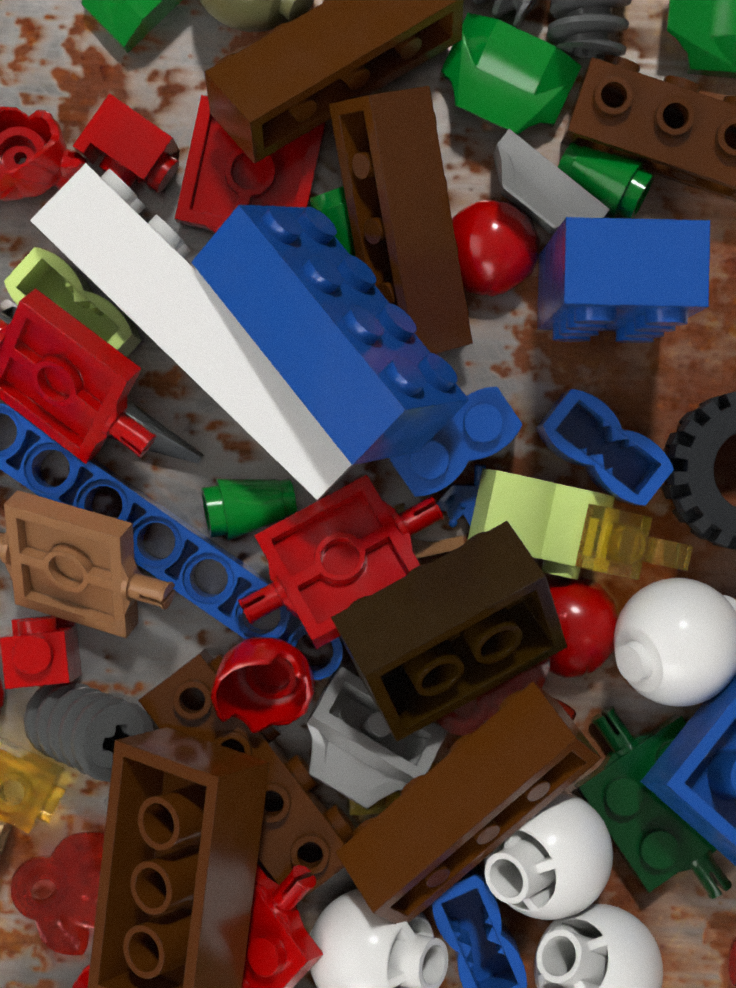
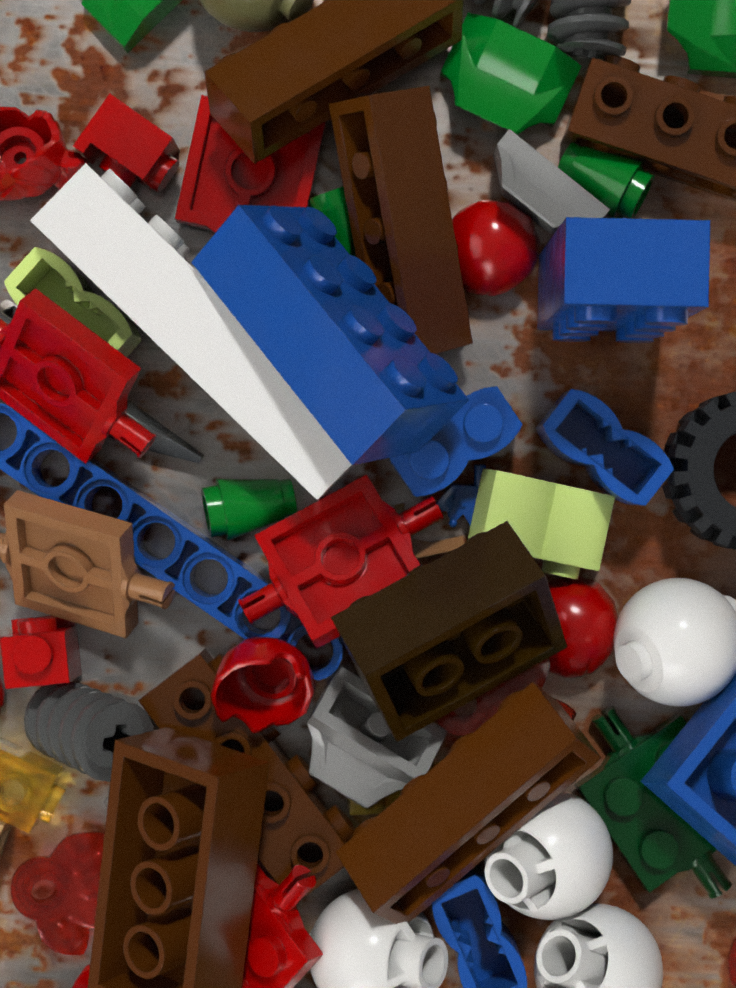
clear yellow plate [575,504,693,580] -> none

